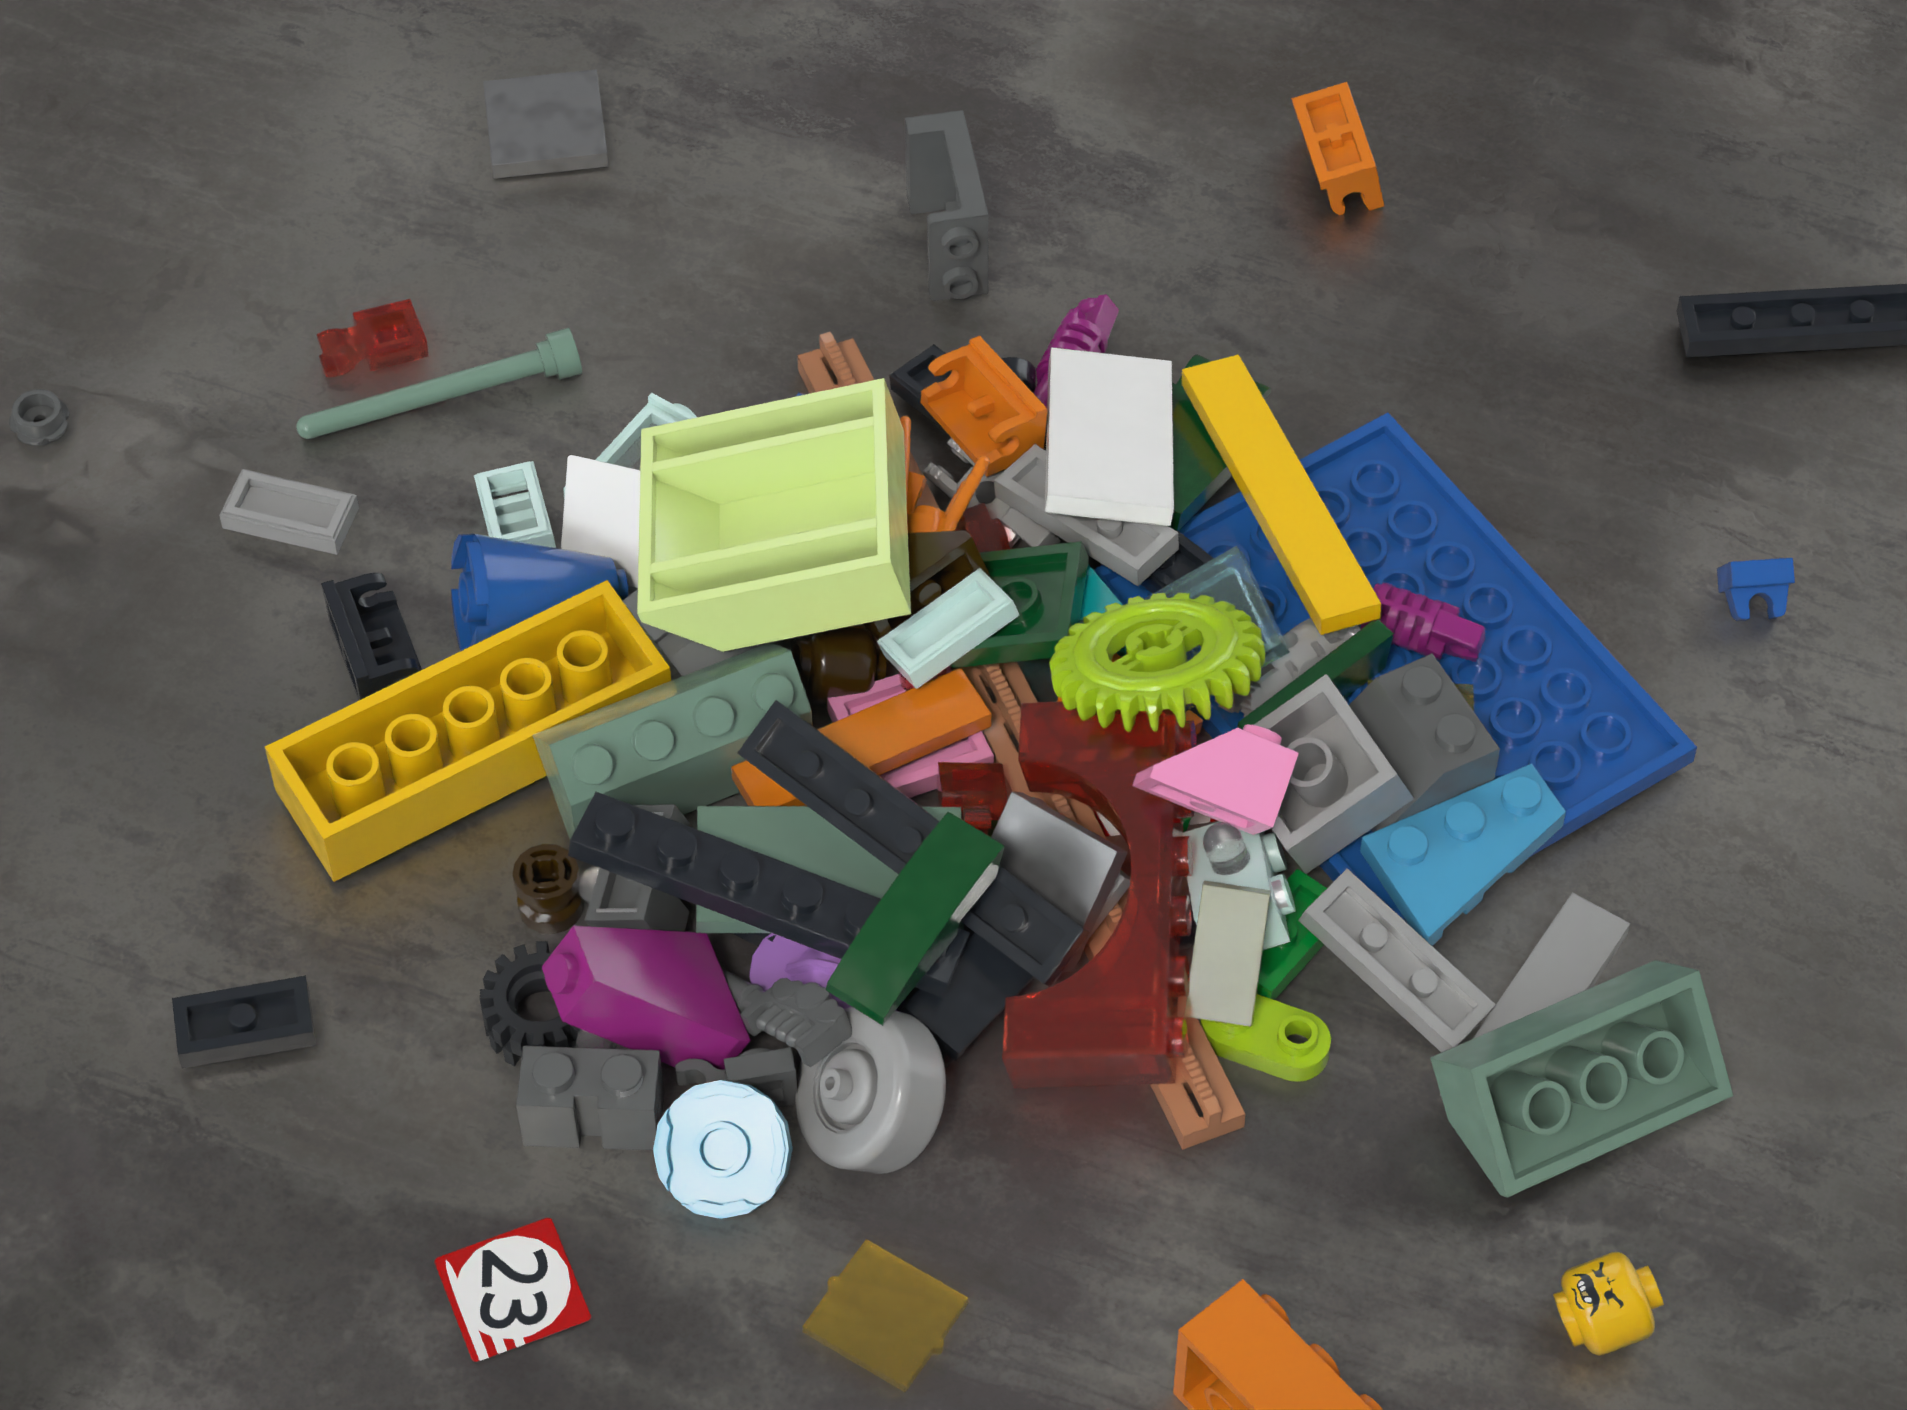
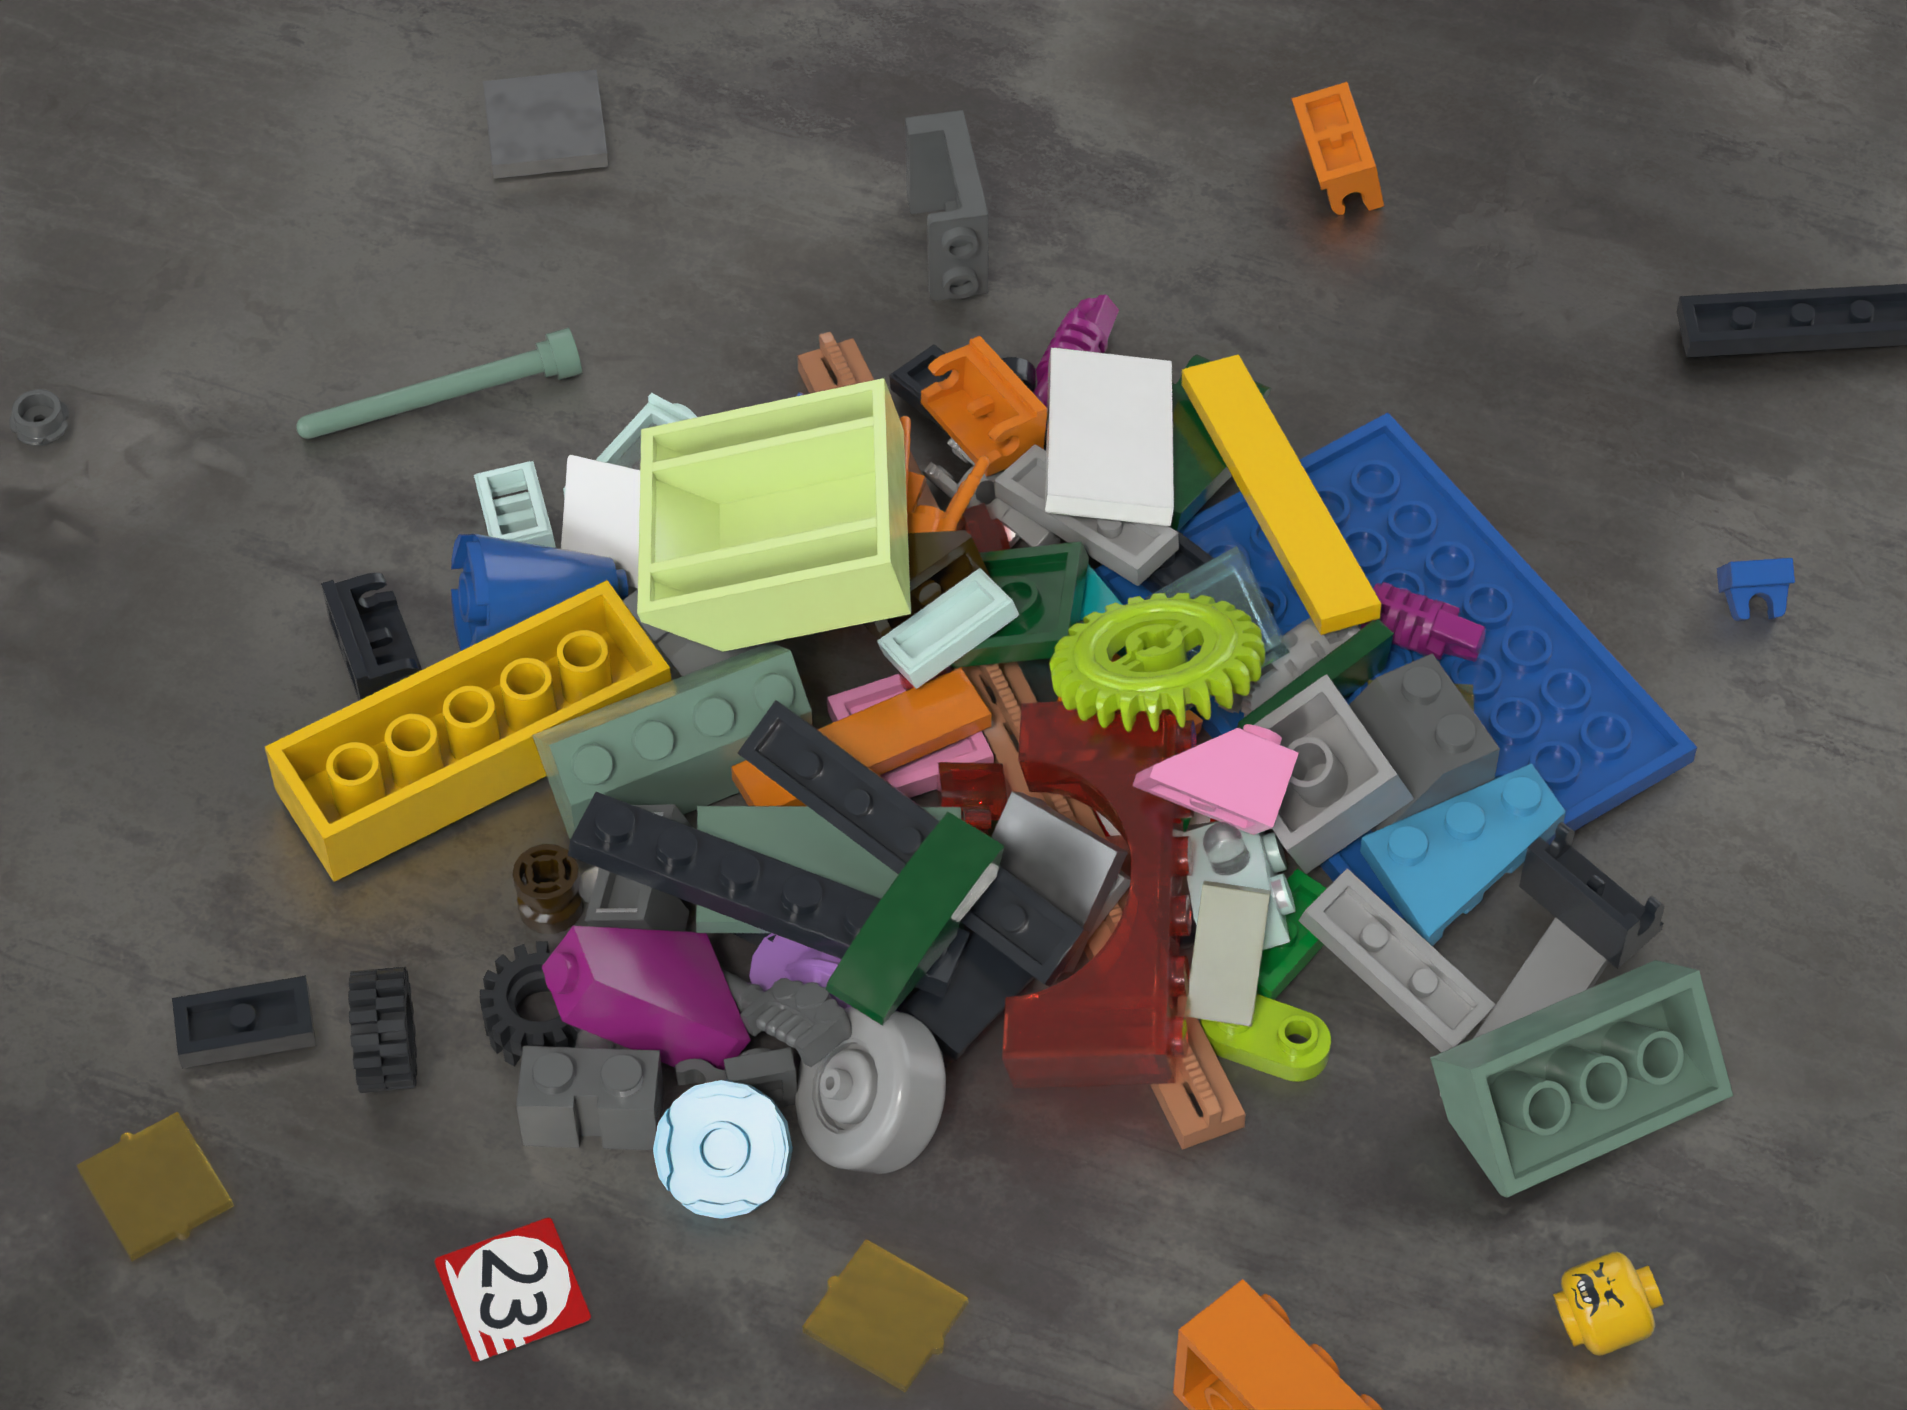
light grey tile [219,469,359,555] -> none
clear red plate [317,299,428,377] -> none
dark brown head [791,625,887,706] -> none
none -> clear yellow piece [76,1112,234,1261]
none -> black tyre [348,967,417,1093]
none -> black hinge [1519,822,1664,969]

